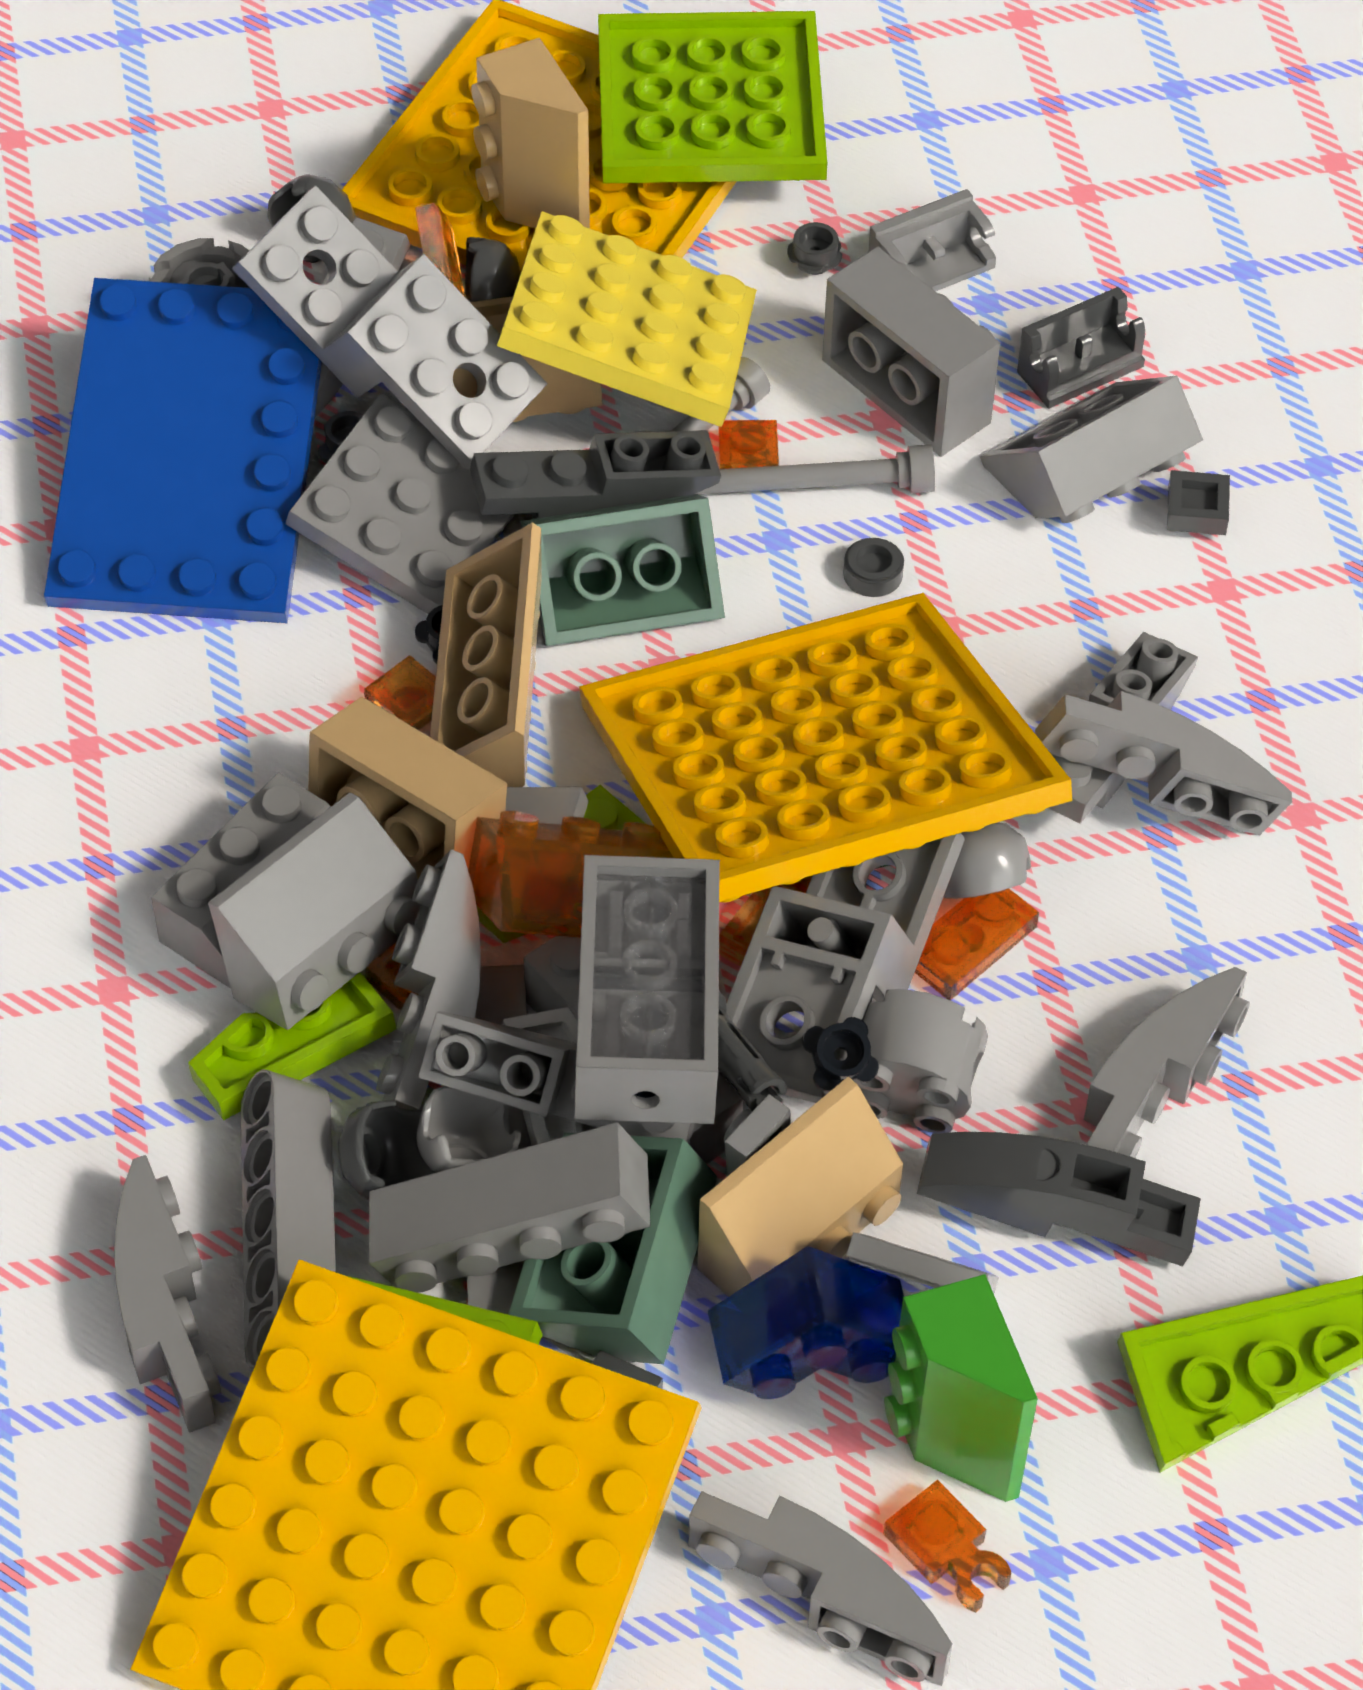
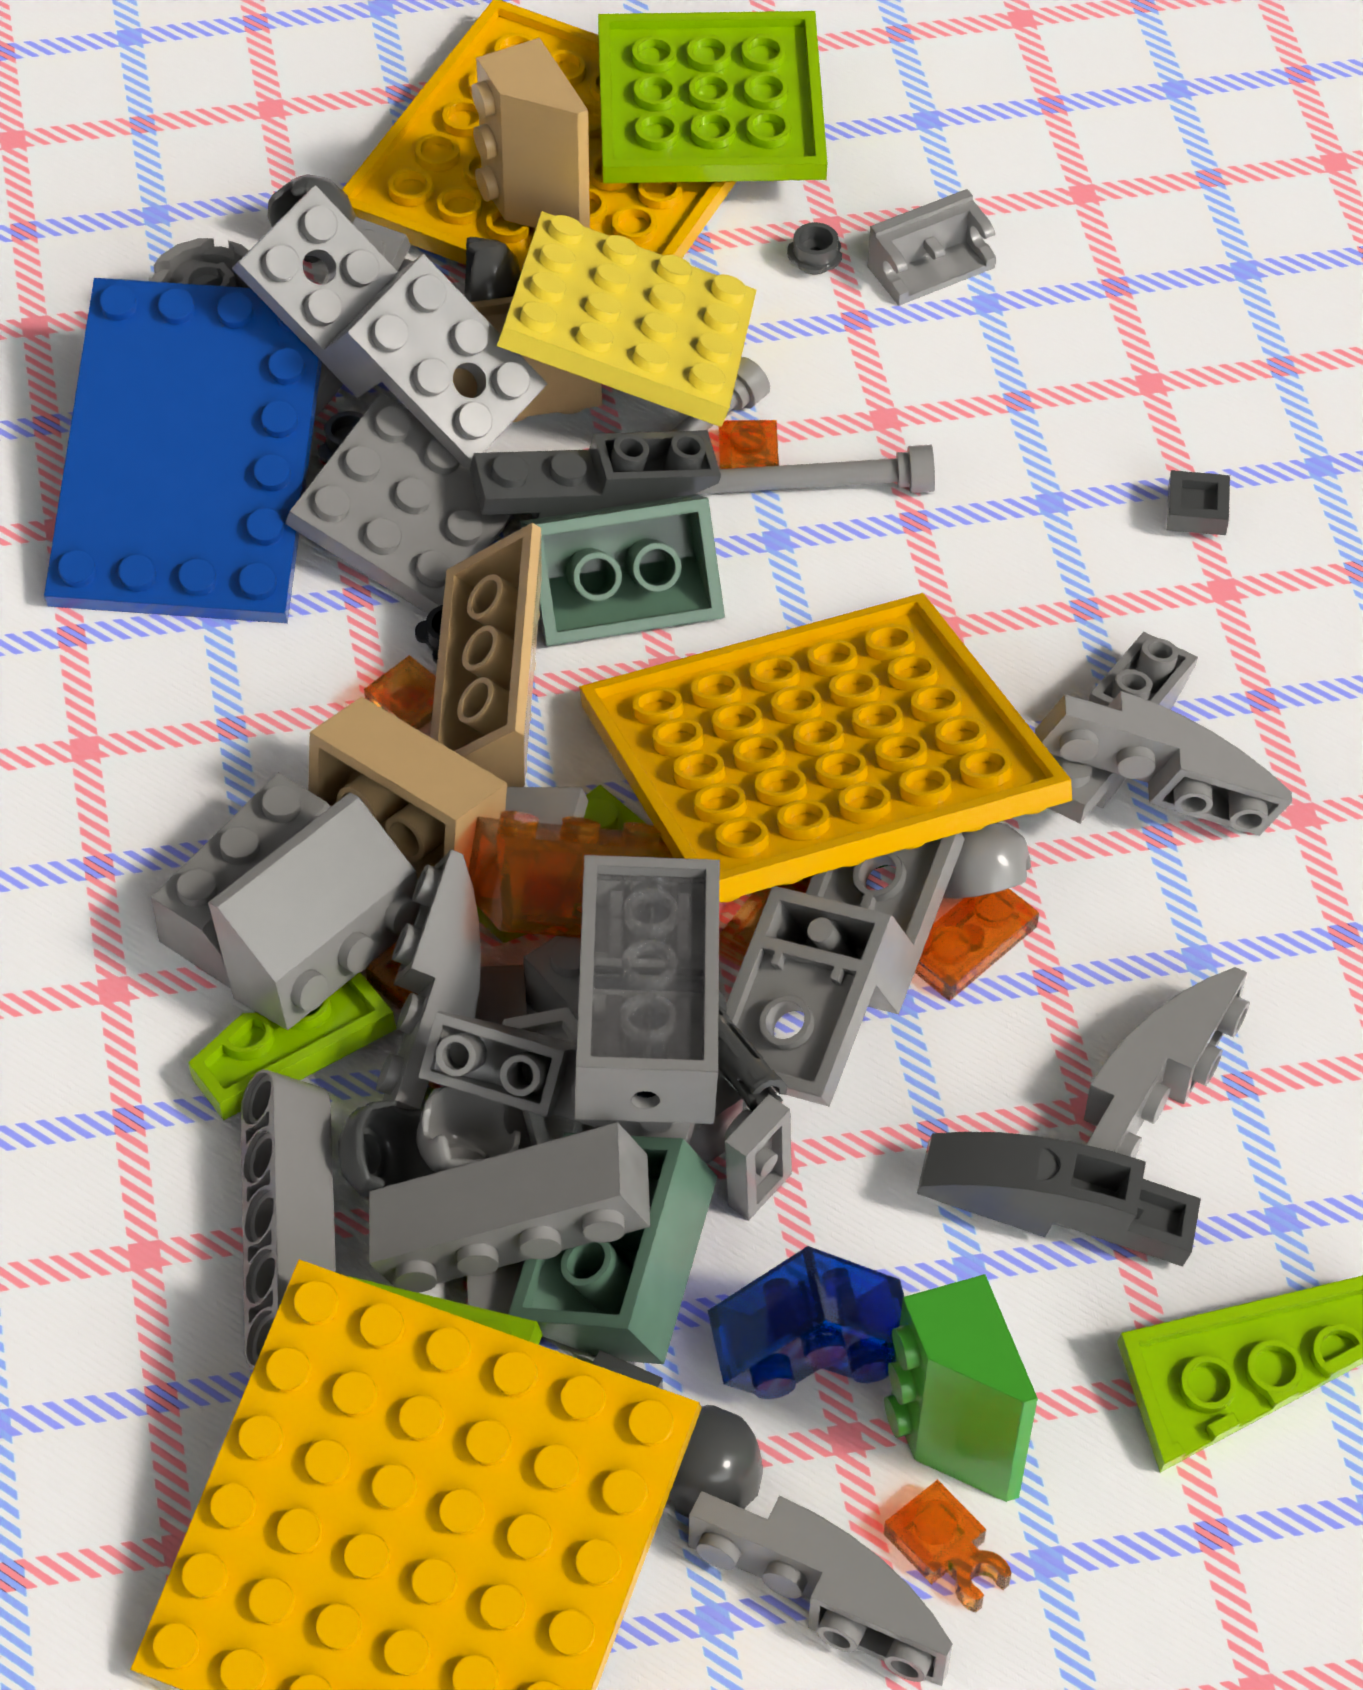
light grey slope [114,1155,222,1433] -> none
clear orange tile [415,203,465,296] -> none
tan slope [697,1077,903,1321] -> none
black plate [802,1017,879,1092] -> none
light grey brick [822,246,1000,457] -> none
dark grey tile [843,538,904,597] -> none
light grey tile [846,1232,999,1293] -> none
light grey brick [853,989,988,1133] -> none
light grey slope [979,376,1203,523] -> none
dark grey hinge [1017,287,1145,409] -> none
none -> dark grey hair [669,1405,763,1517]

